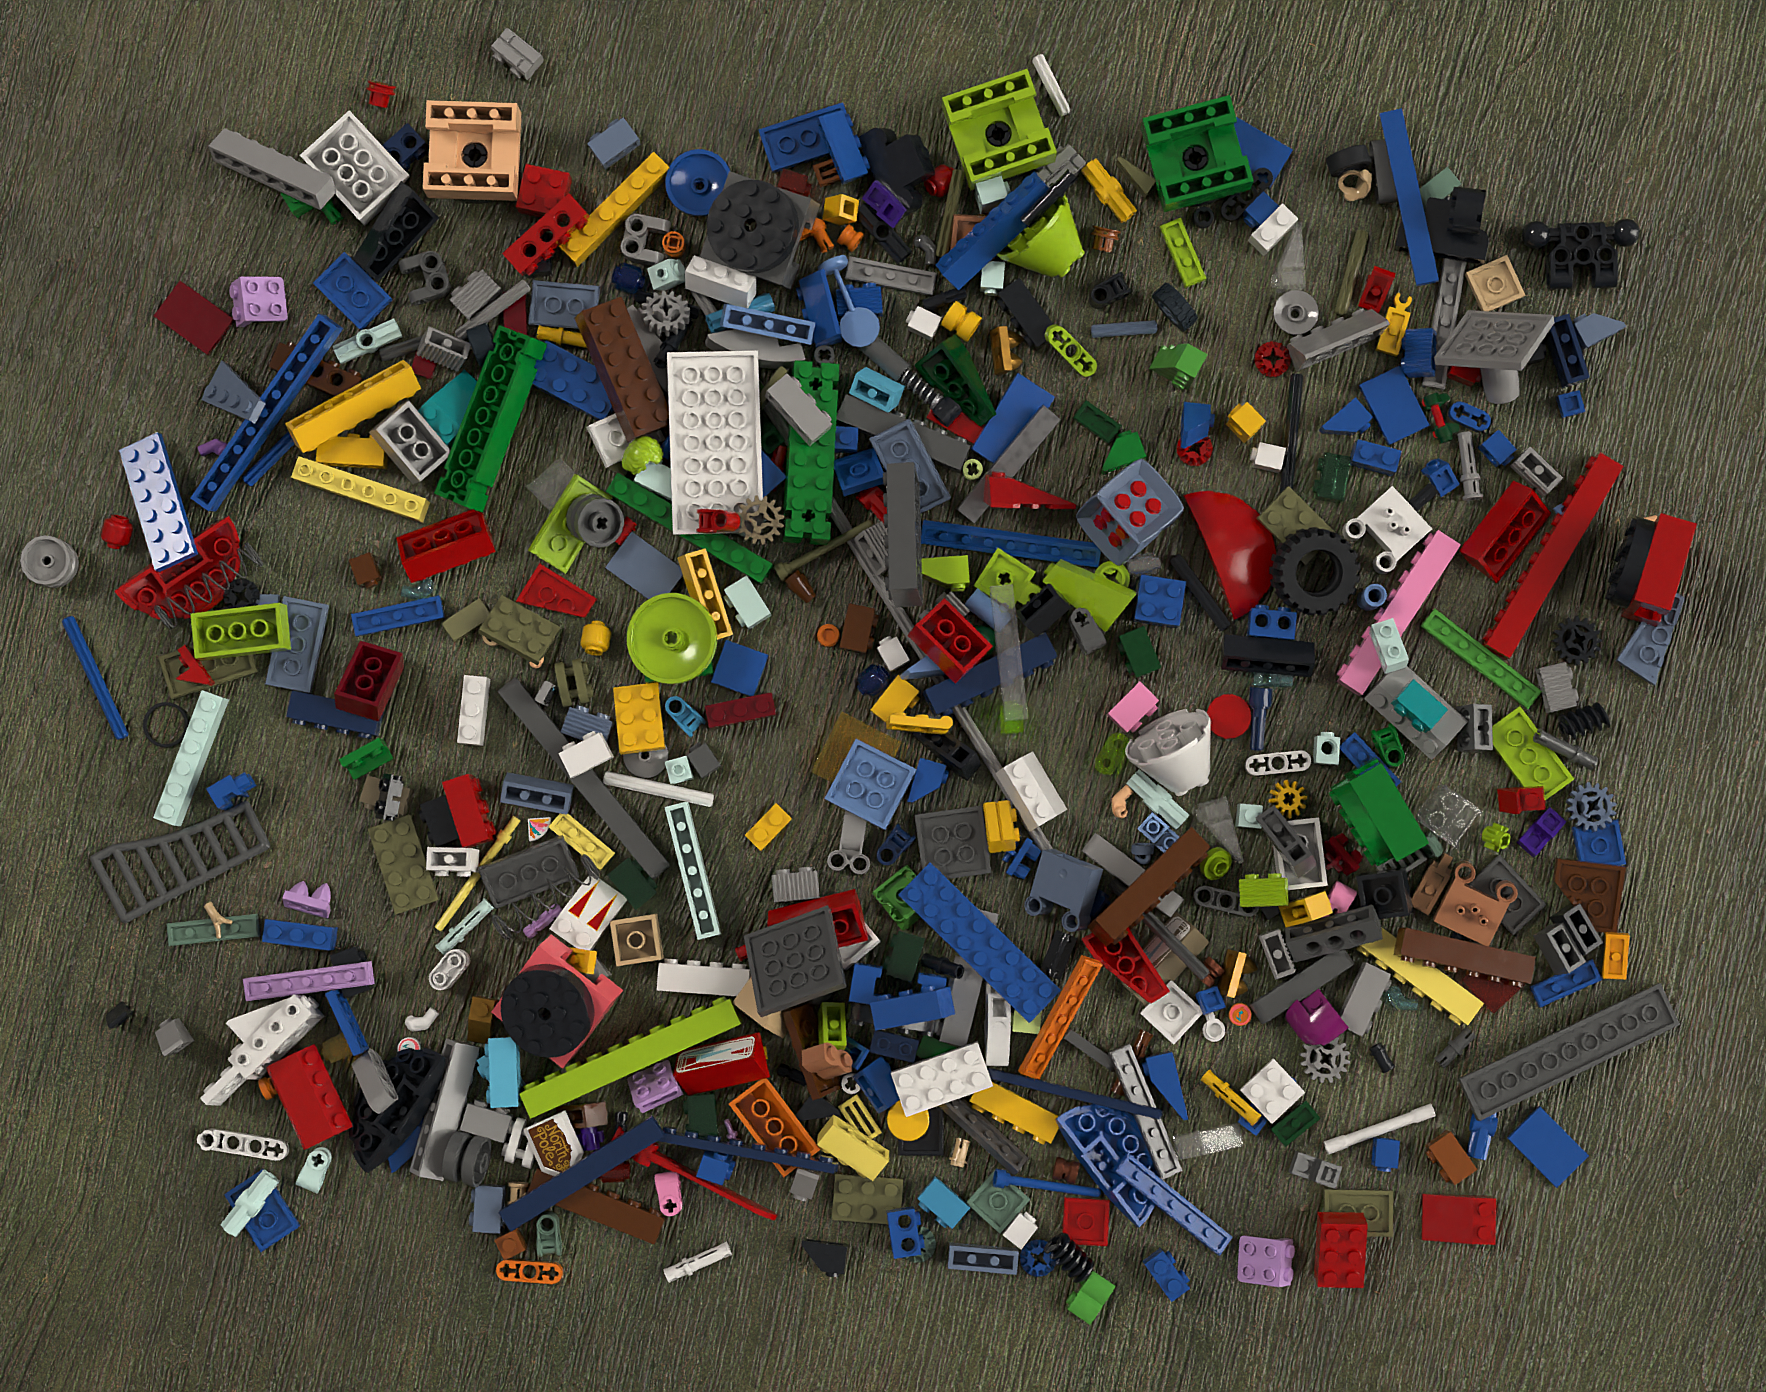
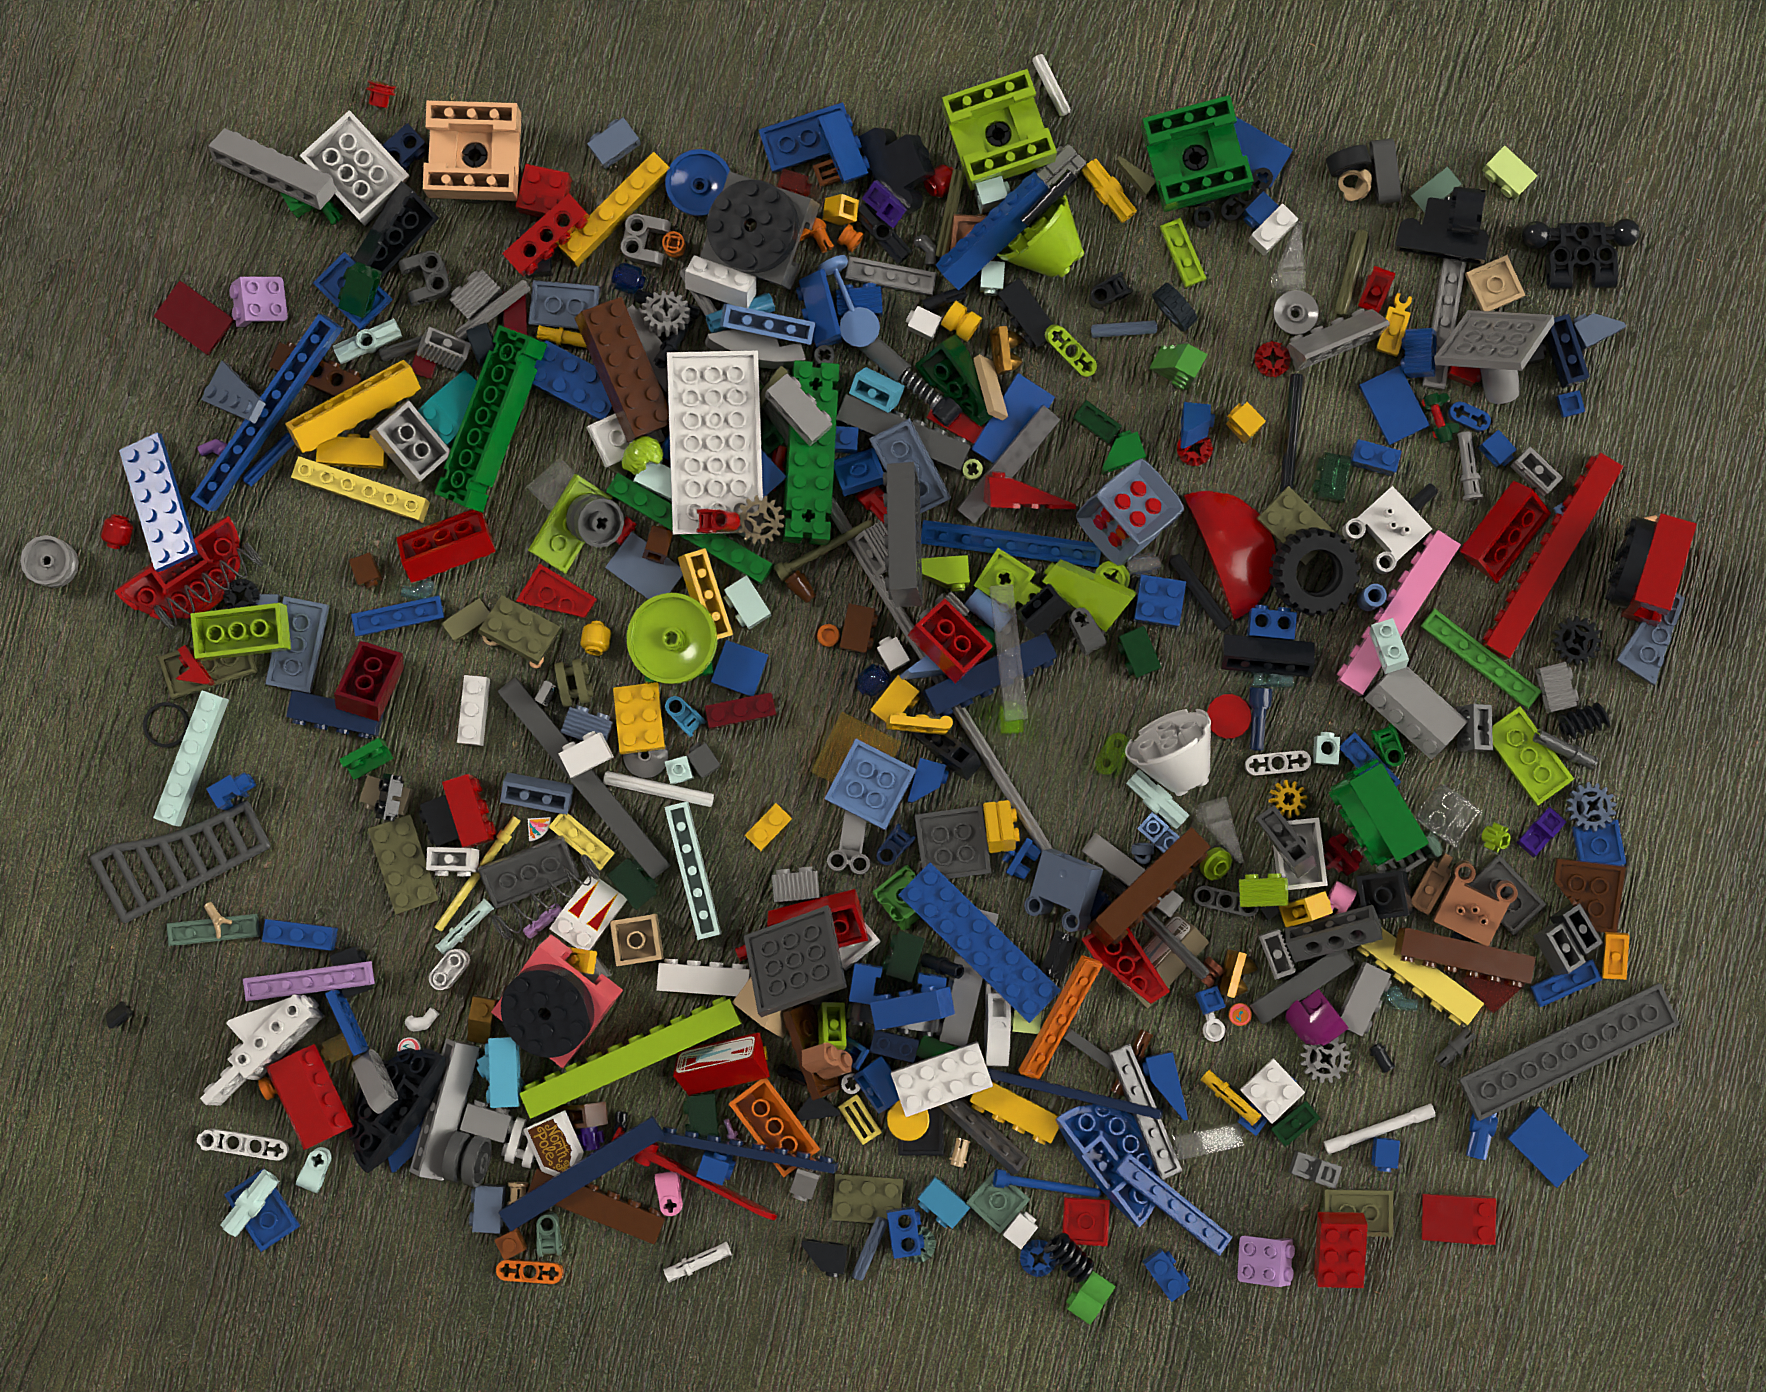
blue axle [62,616,129,740] -> none
light grey slope [155,1018,194,1056] -> none
lavender tile [282,881,331,919] -> none
light grey brick [491,28,544,80] -> none
clear red brick [598,1161,630,1183] -> none
lavender bracket [627,1060,683,1113] -> none
light aqua brick [647,259,685,291] -> none
light yellow brick [817,1114,889,1181] -> none
sand blue brick [947,1242,1019,1275] -> none
white slope [995,752,1067,831] -> none
copper wheel [1052,1156,1080,1184] -> none
dark orange piece [1091,225,1121,252] -> none
bright pink brick [1106,682,1159,734] -> none
light nougat arm [1111,785,1134,819] -> none
white plate [1140,980,1203,1045] -> none
light aqua brick [1235,804,1263,829] -> none
white brick [1250,442,1286,473] -> none
blue slope [1319,397,1373,436] -> none
blue tile [1379,108,1439,287] -> none
teal brick [1391,679,1448,733] -> none
blue bracket [1421,458,1460,497] -> none
dark orange brick [1425,1130,1477,1185] -> none
red slope [1497,786,1546,814] -> none
none -> dark green brick [338,262,382,318]
none -> reddish brown brick [642,525,673,564]
none -> sand blue axle [852,1217,888,1281]
none -> tan tile [973,354,1008,421]
none -> yellowish green brick [1482,146,1537,200]

